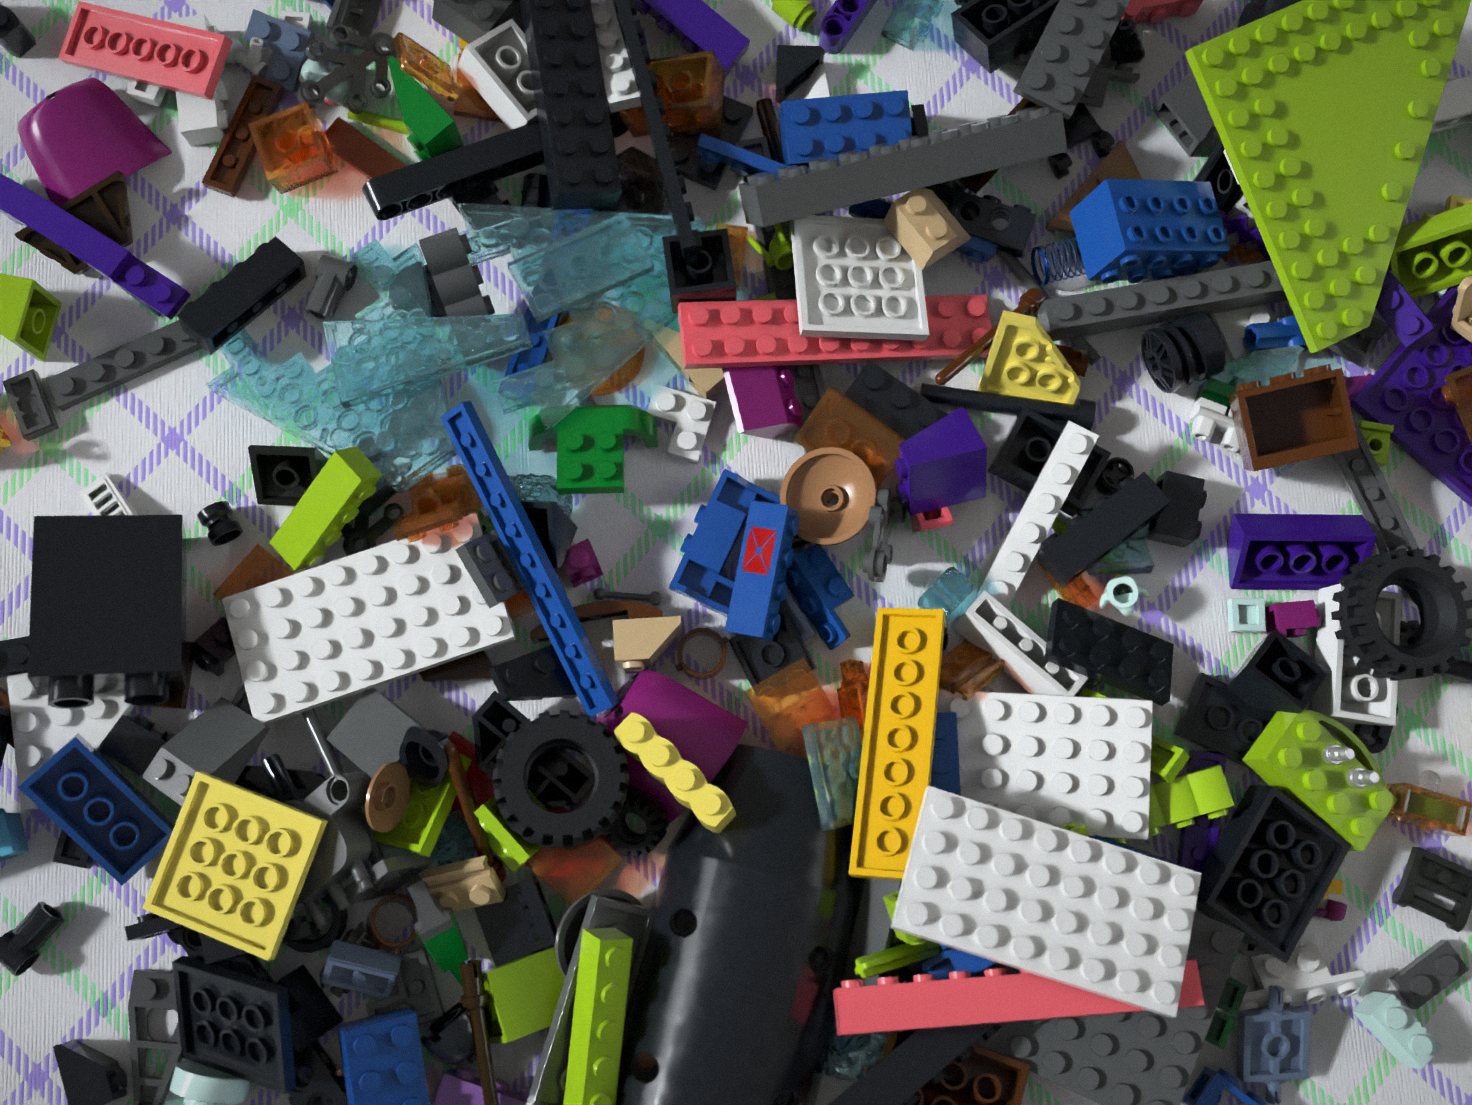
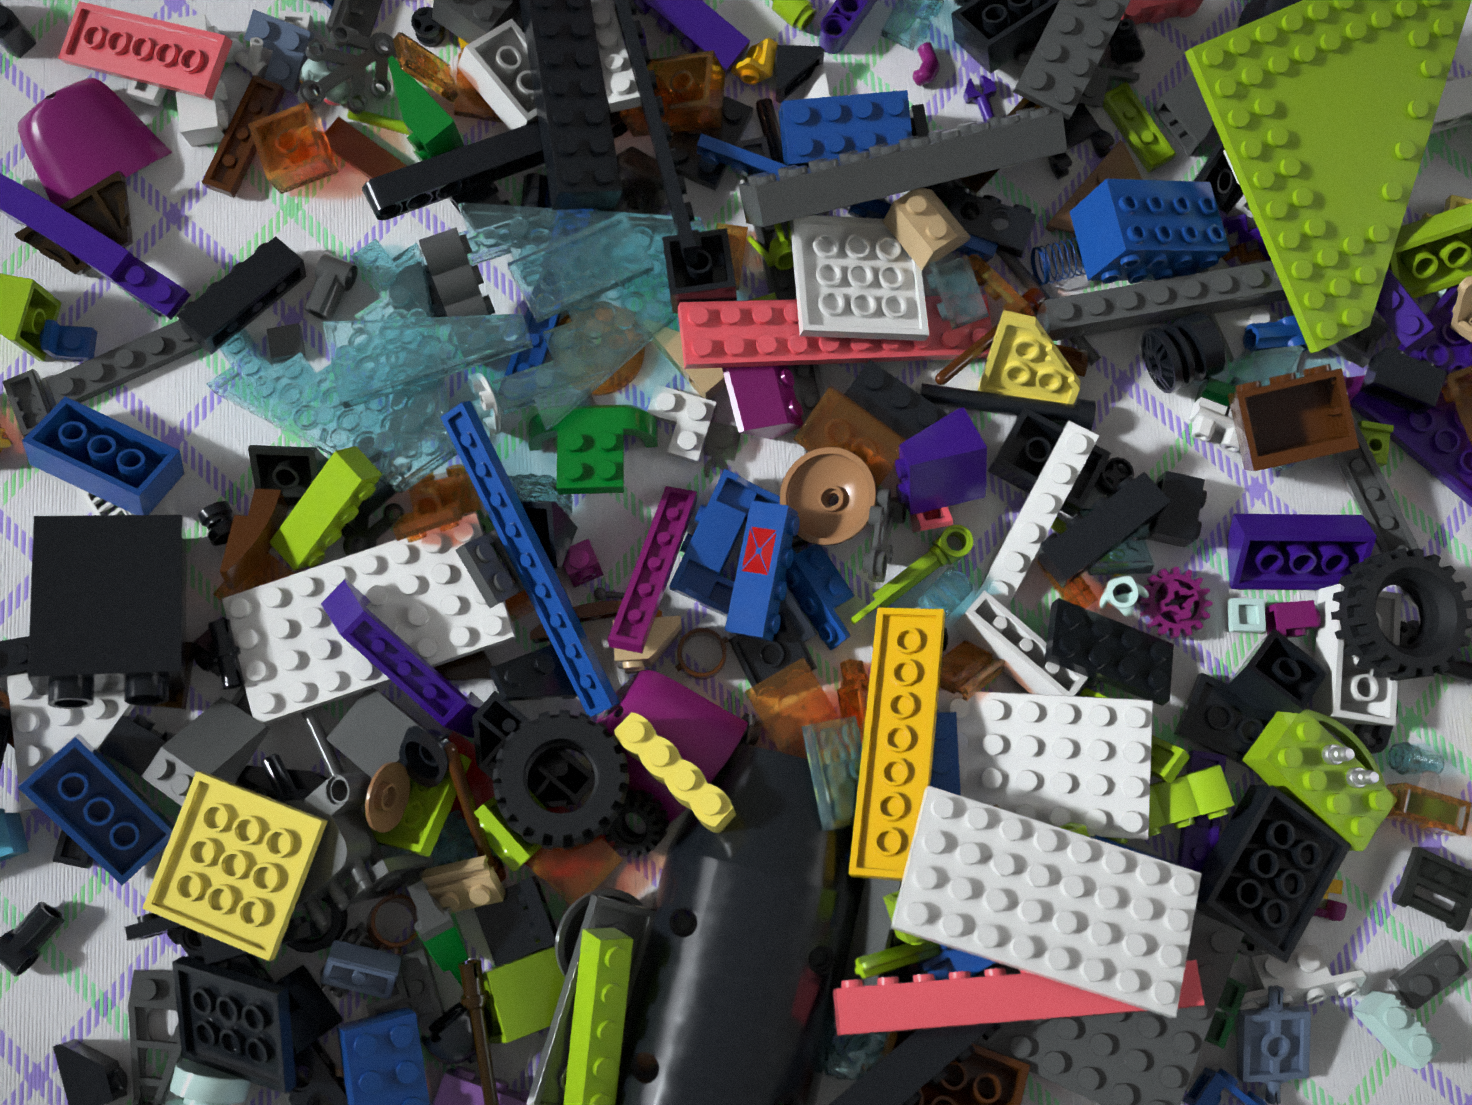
none -> blue brick [22,396,184,515]
none -> blue bracket [39,319,98,361]
none -> black pin [208,619,245,690]
none -> reddish brown slope [220,489,289,589]
none -> dark grey tile [267,323,306,362]
none -> dark purple slope [321,578,484,739]
none -> black wheel [411,6,446,47]
none -> white dish [468,372,501,437]
none -> magenta plate [608,486,697,653]
none -> clear smoke plate [704,421,741,478]
none -> yellow bracket [731,38,778,85]
none -> dark grey plate [738,713,762,746]
none -> lime piece [850,524,973,625]
none -> magenta arm [912,42,940,86]
none -> clear light blue bracket [926,255,989,330]
none -> dark purple bar [963,75,997,122]
none -> clear orange plate [964,254,1037,318]
none -> lime tile [1102,82,1177,173]
none -> magenta gear [1137,566,1213,639]
none -> black brick [1360,347,1447,415]
none -> clear light blue cone [1388,742,1444,775]

